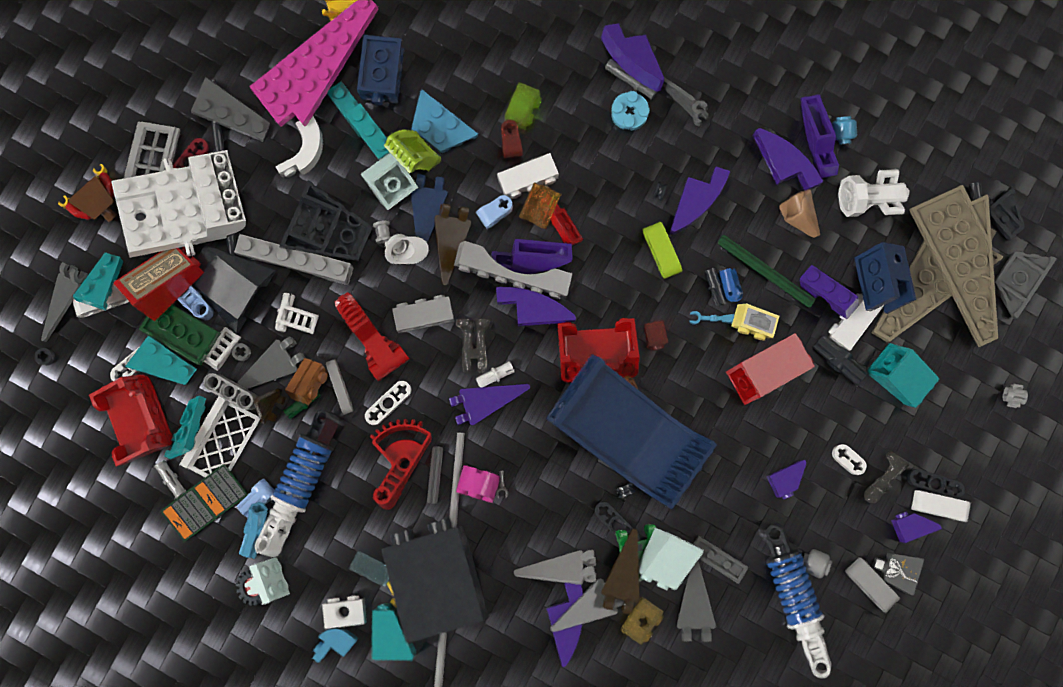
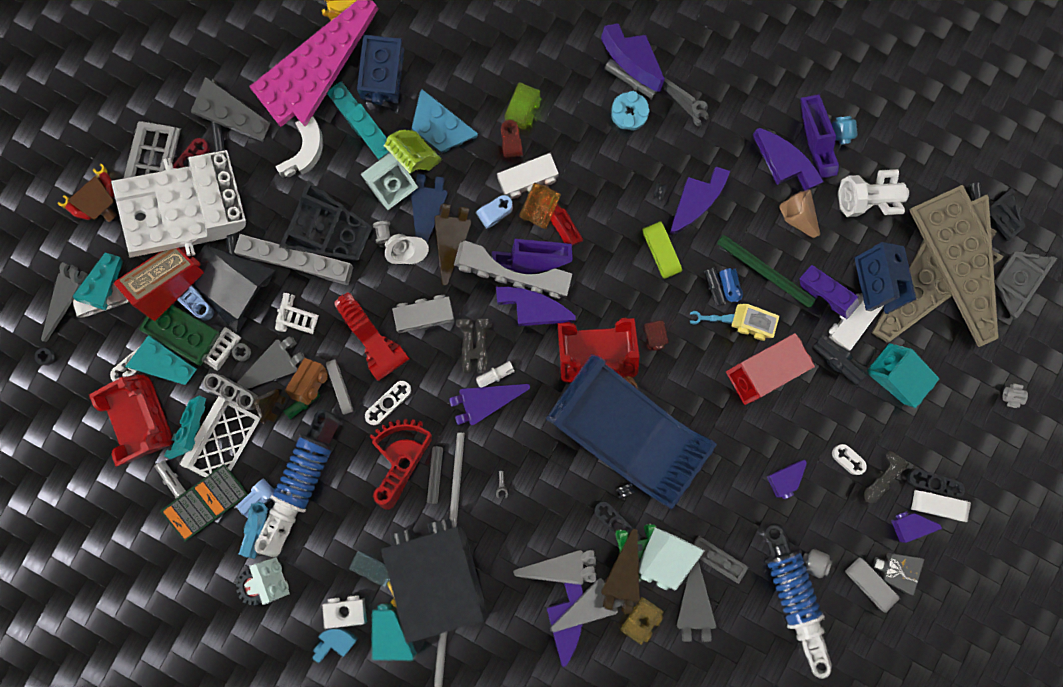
dark pink brick [456,466,500,503] -> none

